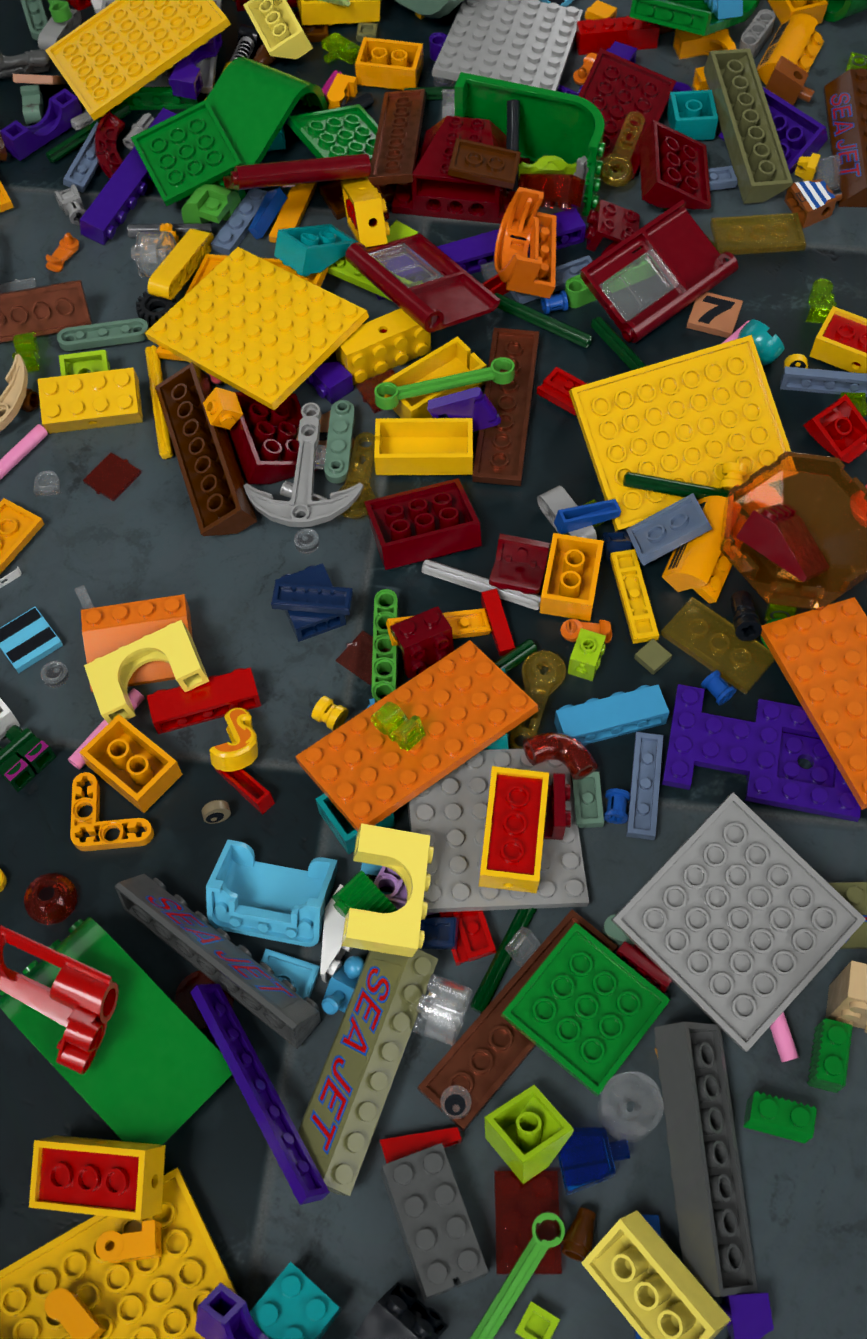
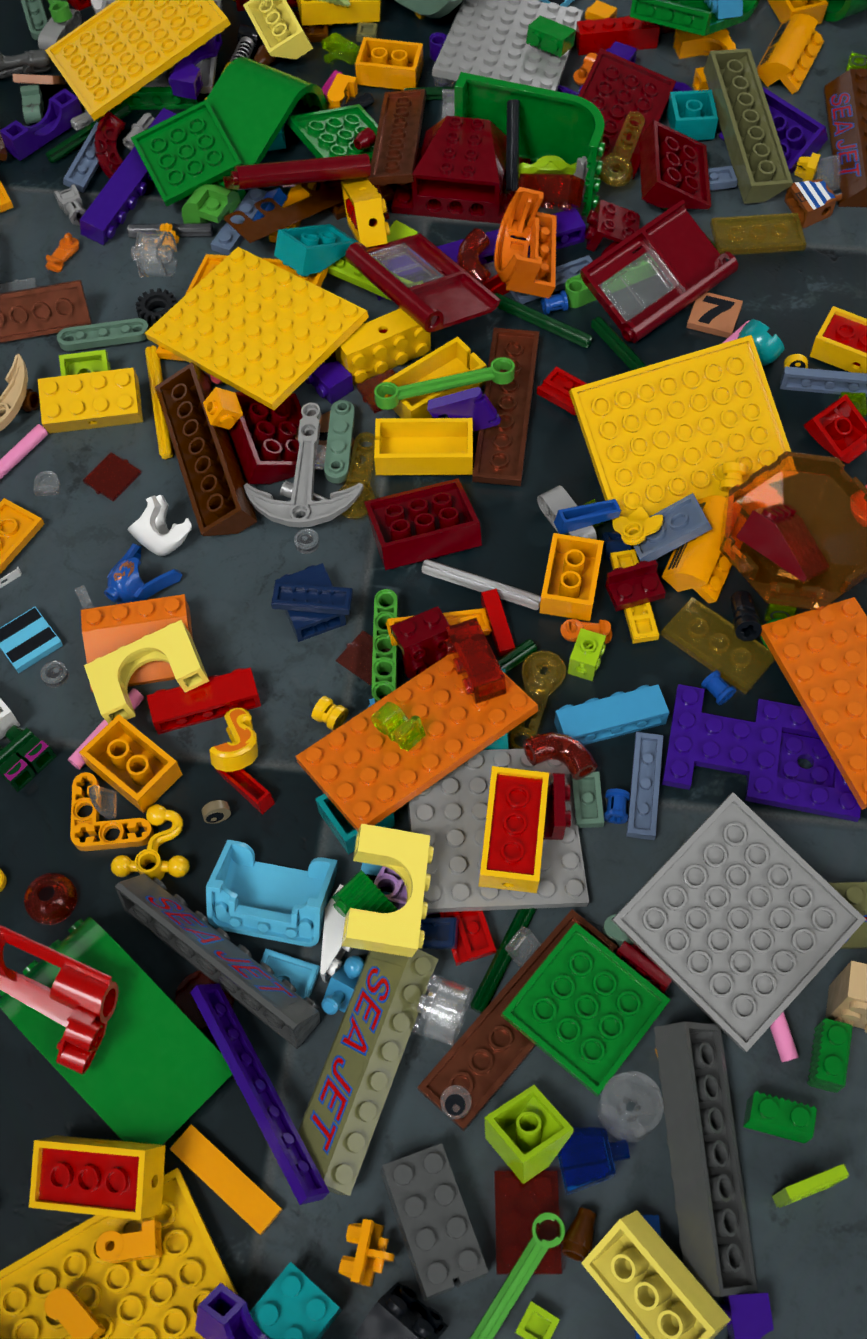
clear neon green leg [12,332,40,372] -> none
yellow beam [147,228,214,300] -> none
red piece [380,1127,462,1163] -> none
reddish brown tile [448,138,521,189] -> none
dark red bracket [489,533,550,594] -> none
dark green axle [623,472,744,505] -> none
olive tile [634,639,672,675] -> none
light grey beam [739,9,776,59] -> none
dark orange torso [766,56,815,106] -> none
clear neon green leg [806,279,837,324] -> none
none -> clear tile [89,785,117,820]
none -> blue piece [104,543,182,604]
none -> yellow piece [111,804,190,880]
none -> white piece [127,495,192,556]
none -> light orange tile [170,1124,282,1236]
none -> reddish brown piece [224,182,344,243]
none -> light orange hips [339,1219,395,1287]
none -> dark red hose [354,128,376,150]
none -> clear red brick [444,618,507,704]
none -> clear red cylinder [457,228,491,285]
none -> green brick [526,16,576,58]
none -> dark red bracket [605,560,666,611]
none -> yellow plate [612,507,663,545]
none -> lime tile [772,1164,849,1208]

